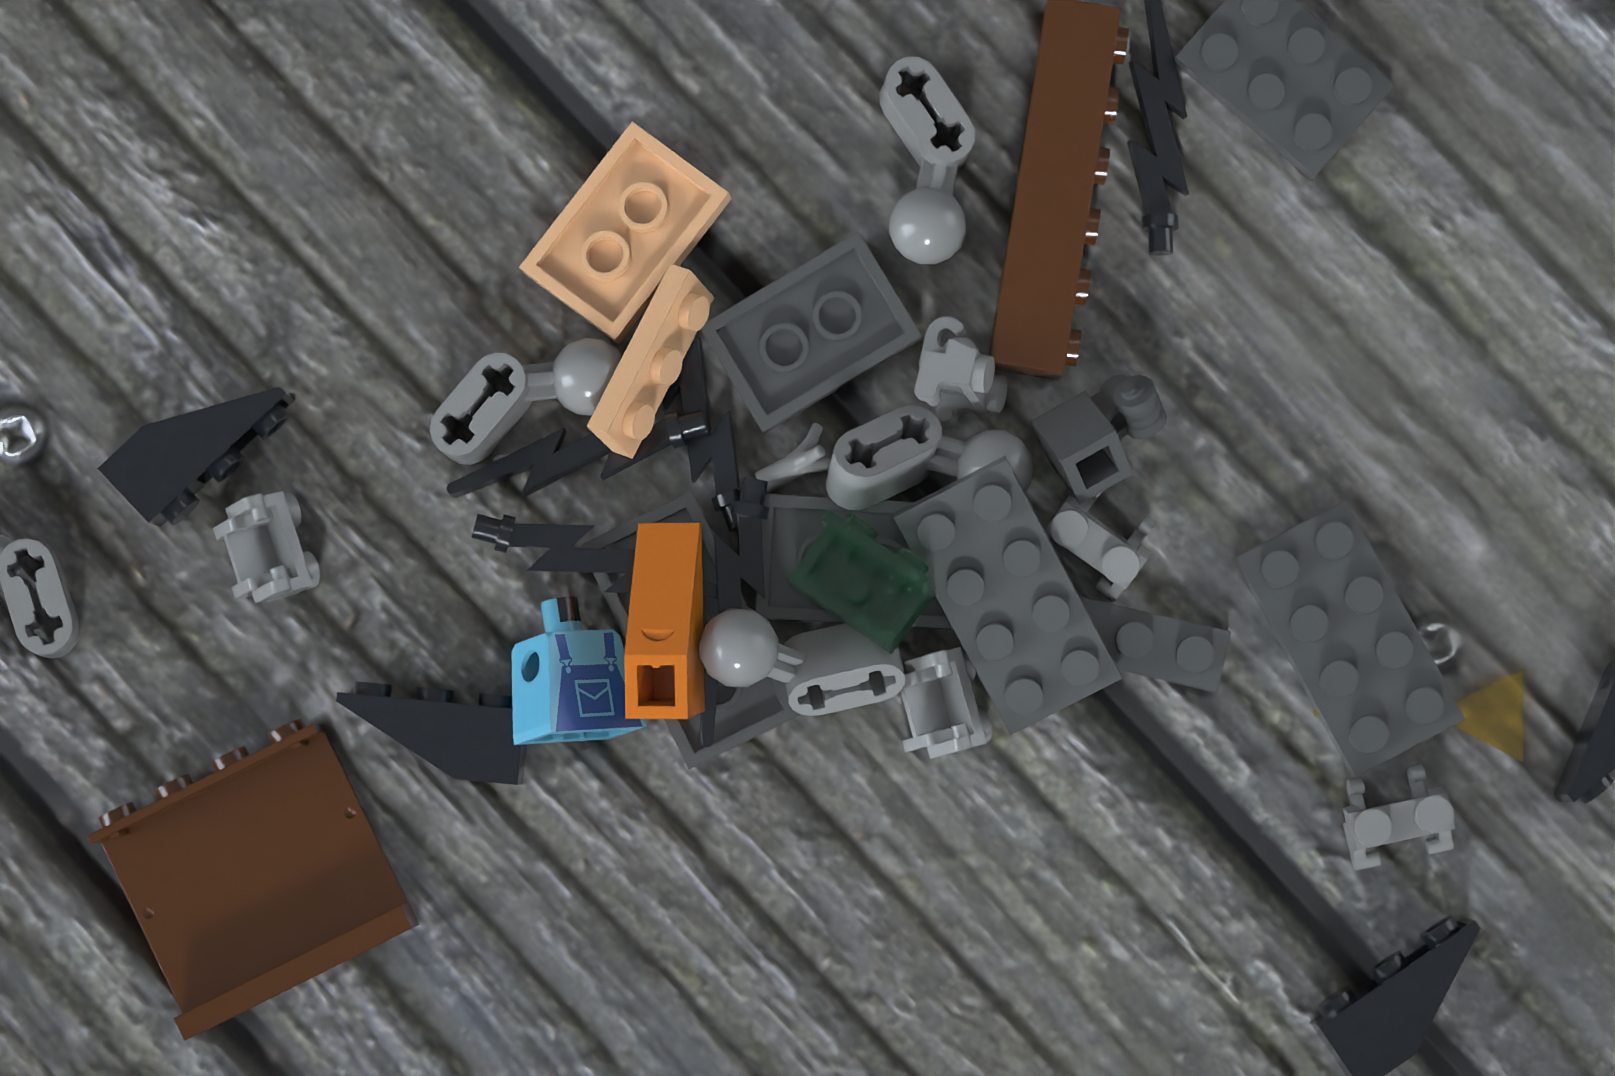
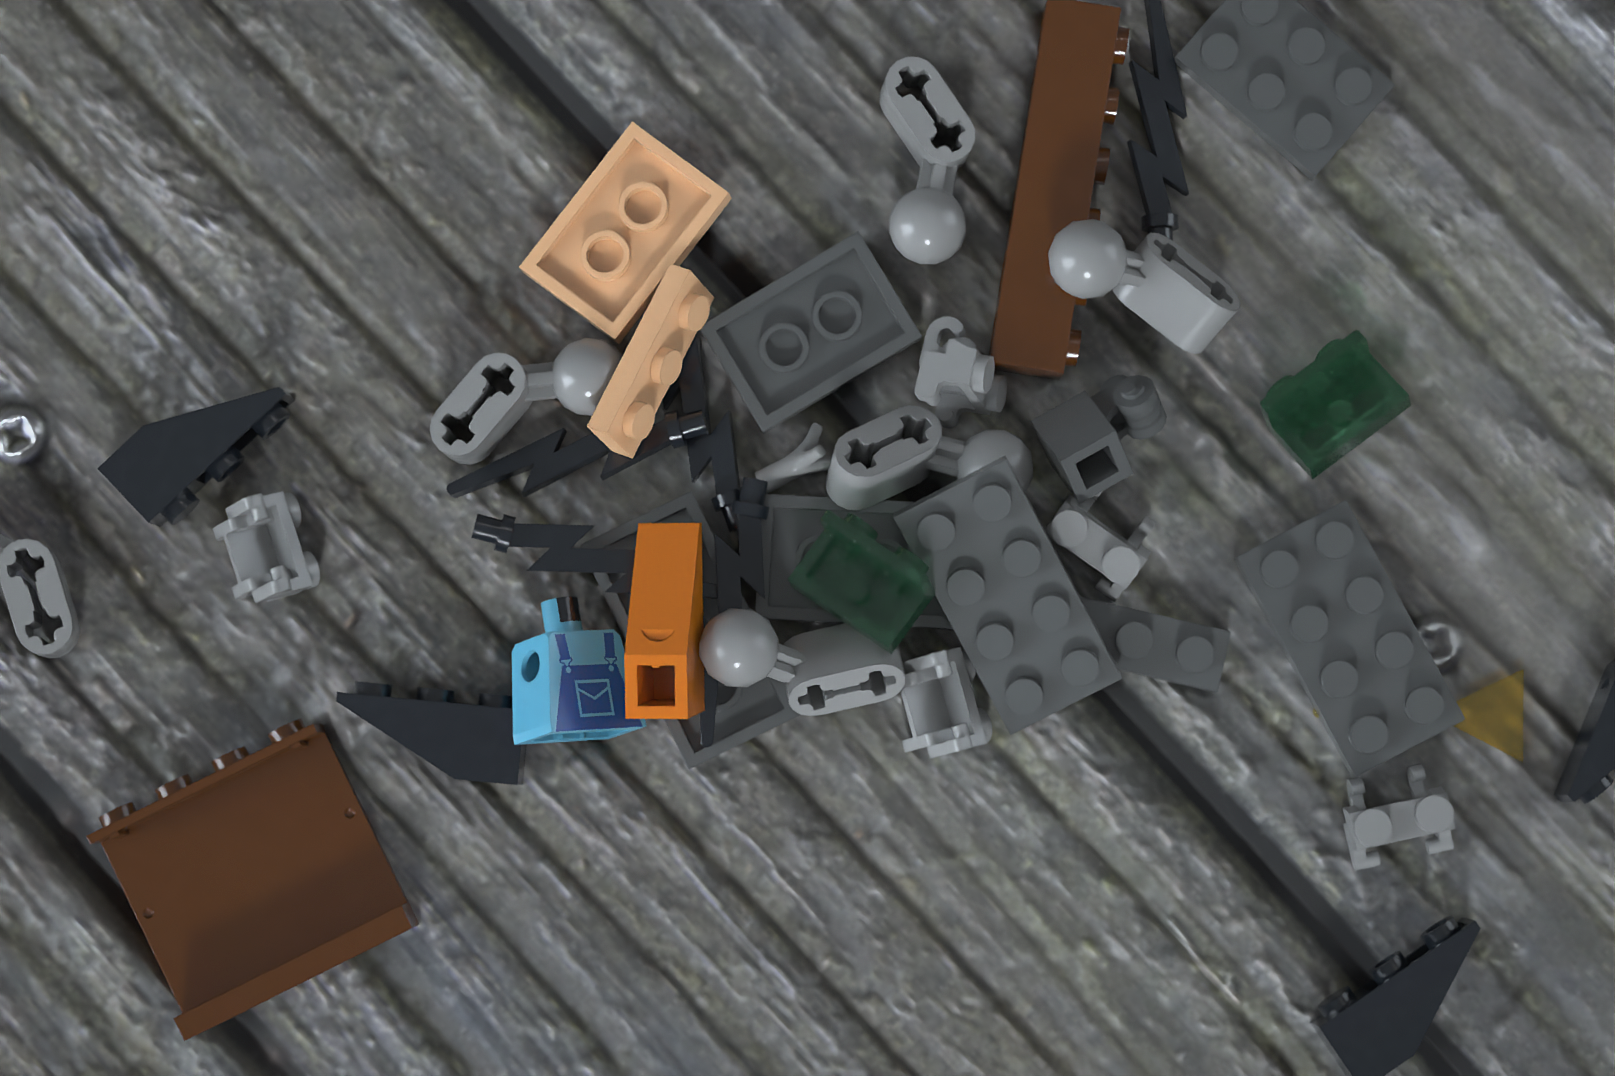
none -> light grey beam [1048,219,1241,354]
none -> clear green bracket [1260,330,1411,479]

